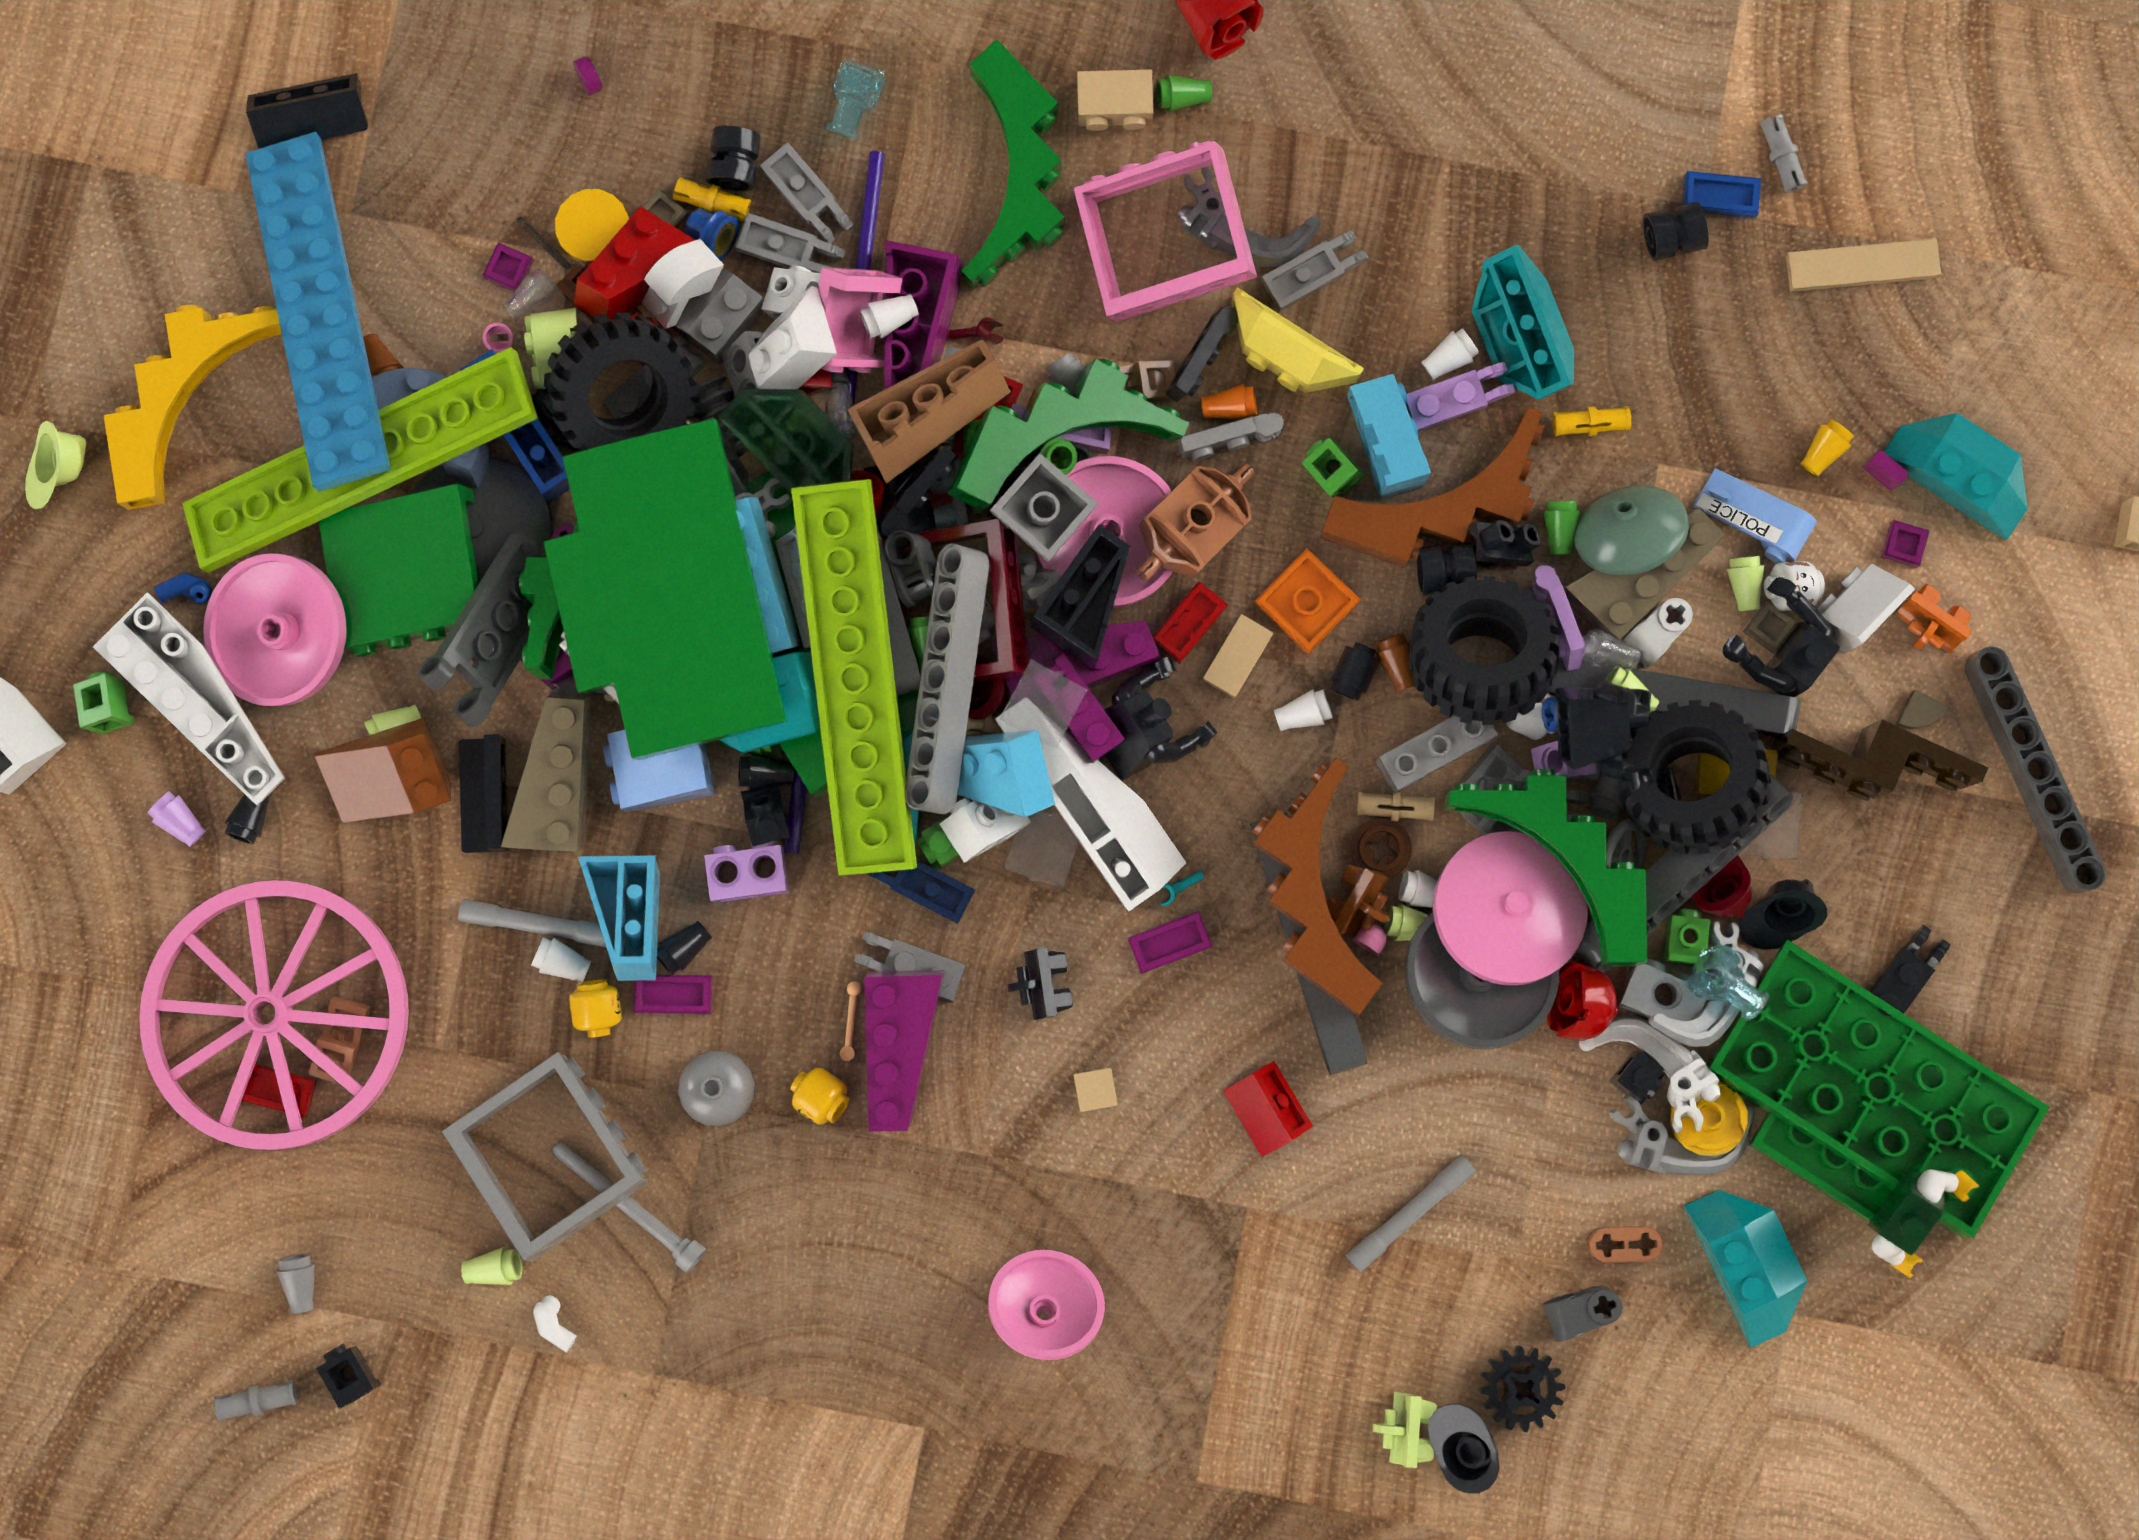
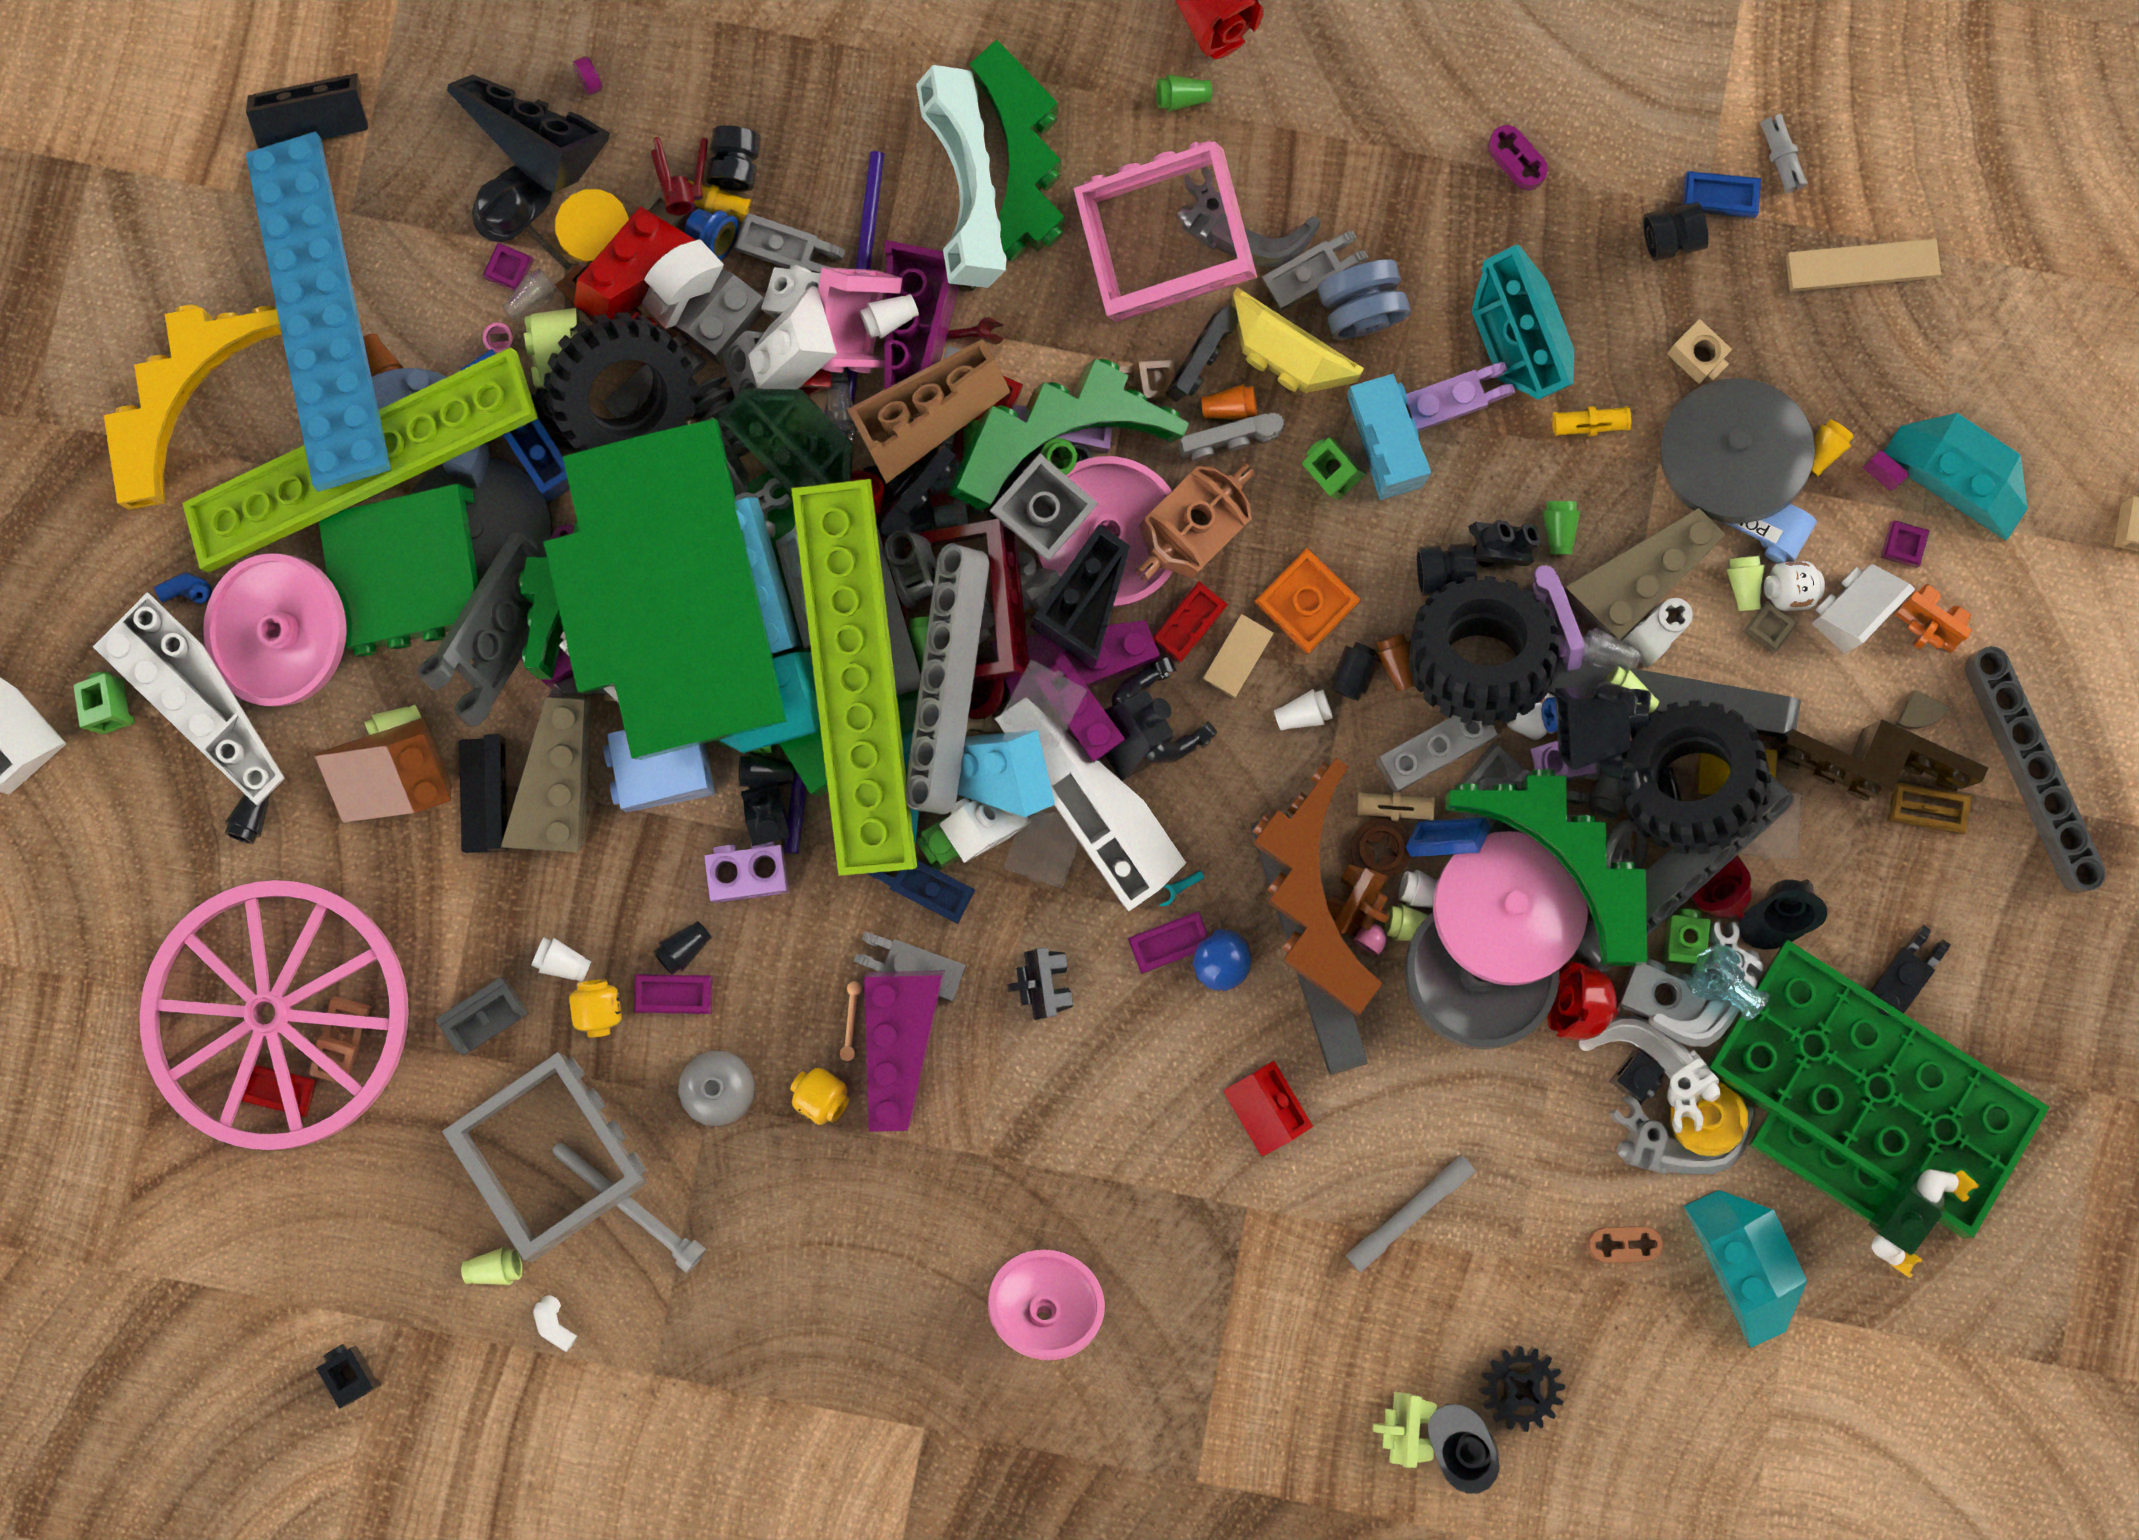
yellowish green piece [25,421,86,510] -> none
lavender cone [147,791,206,847] -> none
light grey pin [214,1380,298,1421] -> none
light grey cone [276,1253,315,1314] -> none
light grey piece [458,899,606,947] -> none
medium azure wedge [578,855,660,981] -> none
light grey hinge [759,142,853,244] -> none
clear light blue connector [825,59,887,141] -> none
light grey cone [1046,352,1083,396] -> none
tan tile [1073,1068,1118,1112] -> none
tan brick [1077,69,1153,131] -> none
dark orange arch [1320,407,1545,568] -> none
white cone [1421,328,1479,380] -> none
dark grey piece [1543,1286,1623,1342] -> none
sand green dish [1574,485,1689,575] -> none
black torso [1722,577,1840,697] -> none
none -> dark grey hinge [435,977,529,1056]
none -> black wedge [447,75,610,192]
none -> black piece [472,165,553,242]
none -> dark red plant [651,137,708,216]
none -> light aqua arch [916,65,1006,288]
none -> blue hair [1193,929,1252,991]
none -> sand blue wheel [1317,260,1412,340]
none -> blue tile [1406,817,1491,857]
none -> magenta beam [1488,125,1548,191]
none -> dark grey dish [1660,378,1815,523]
none -> tan brick [1667,319,1732,384]
none -> pearl gold tile [1888,783,1972,834]

